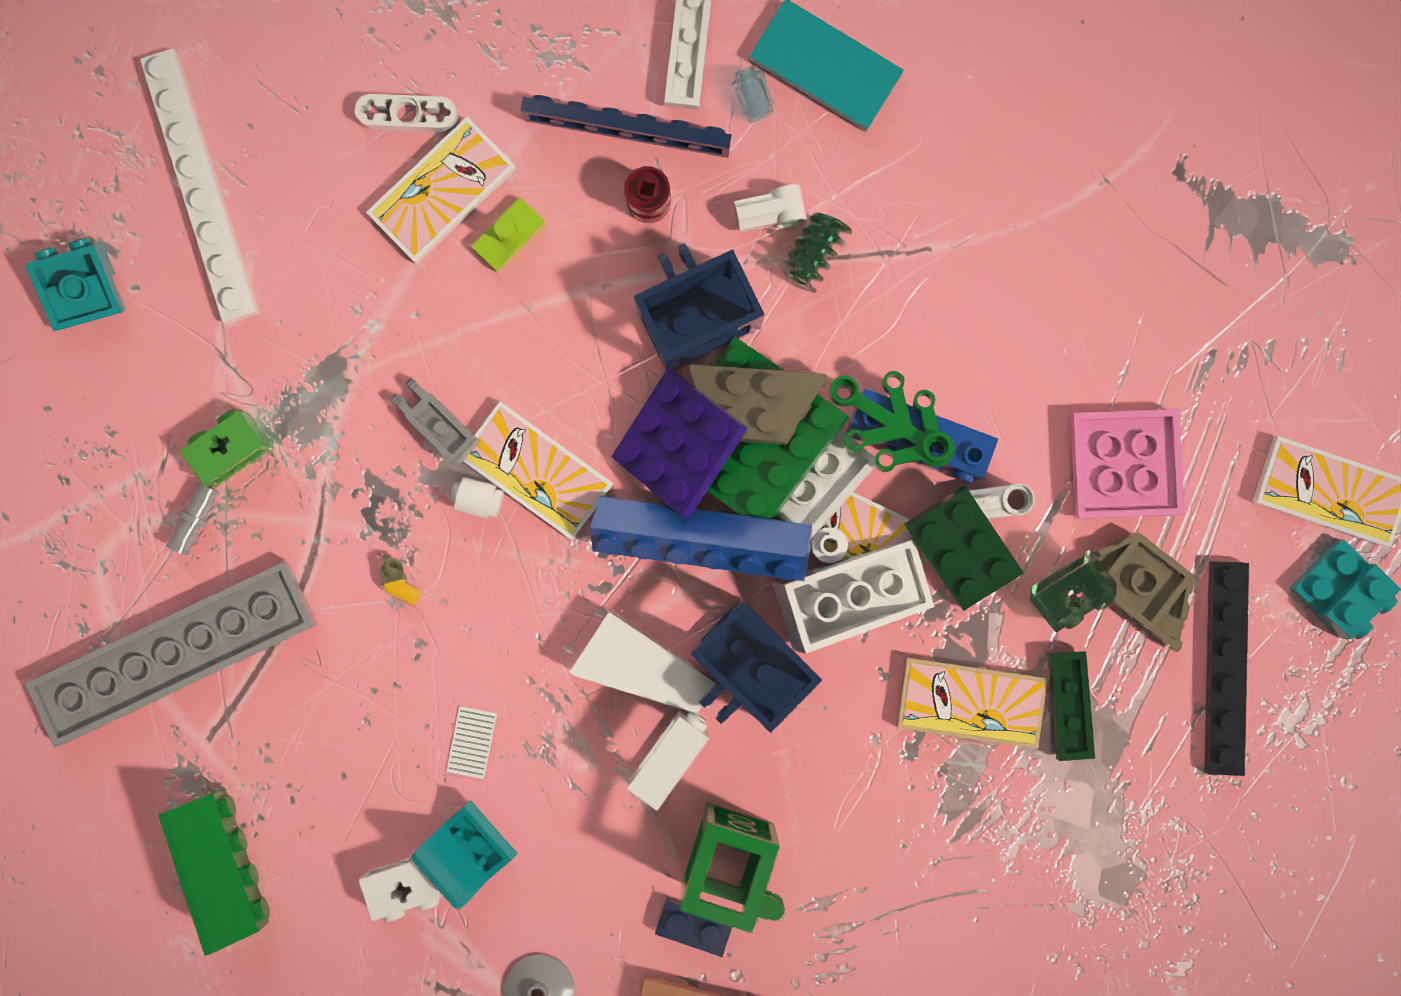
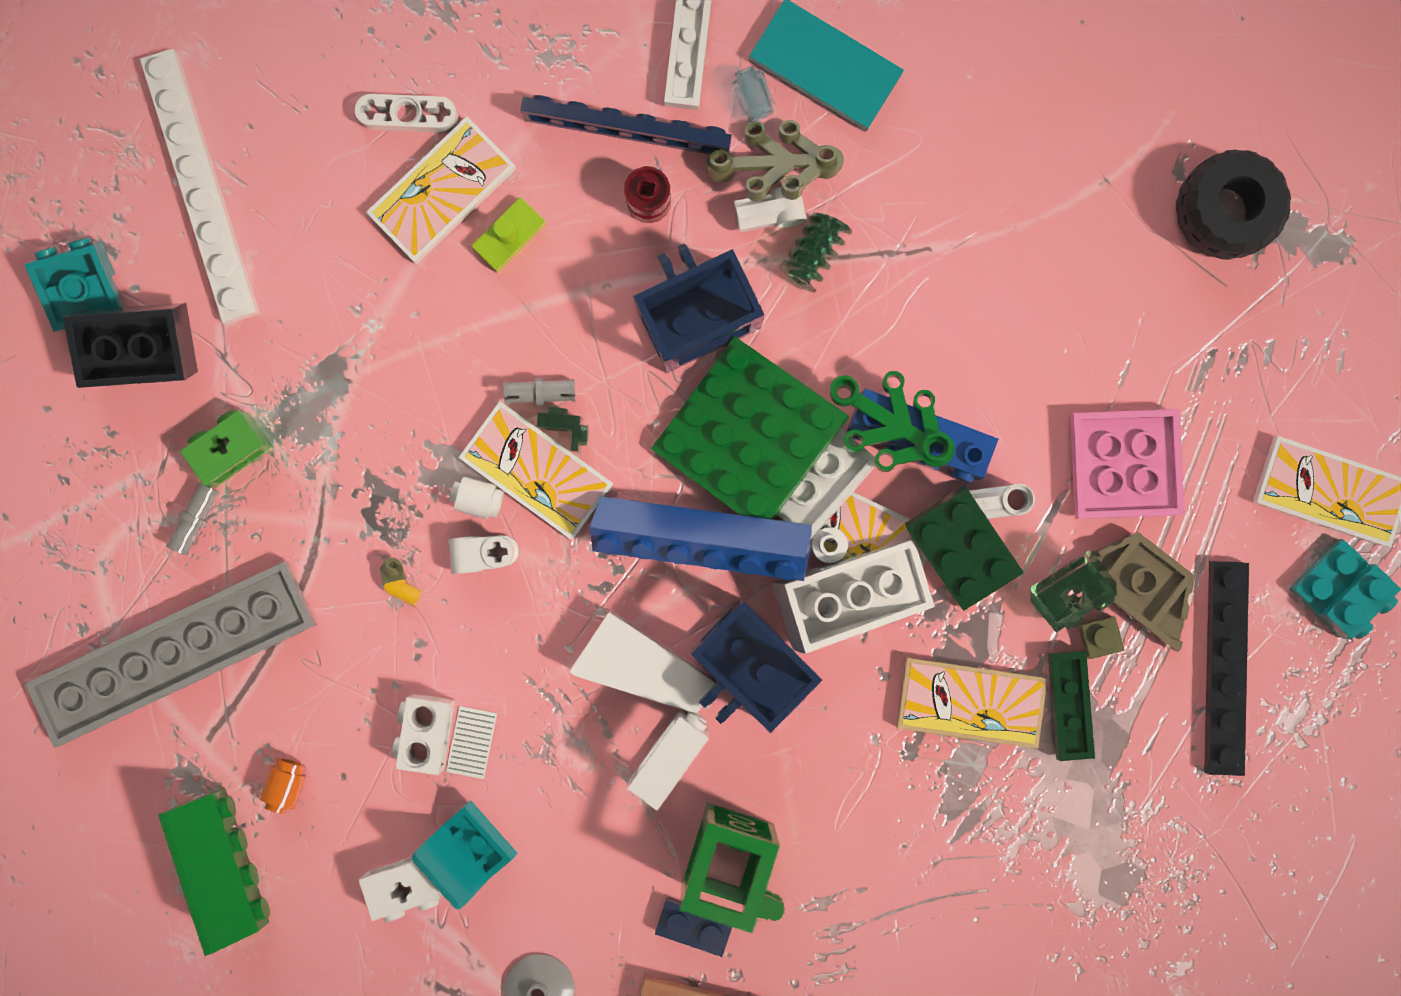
light grey hinge [390,377,481,467] -> none
dark purple plate [611,369,748,518] -> none
dark tan wing [689,364,827,445] -> none
none -> black brick [63,303,198,388]
none -> orange brick [260,758,306,814]
none -> white brick [392,694,455,775]
none -> white piece [448,535,519,574]
none -> light grey pin [503,378,576,406]
none -> clear green bracket [537,407,589,454]
none -> olive plant [706,120,844,201]
none -> olive plate [1078,616,1125,660]
none -> black tyre [1176,149,1291,260]

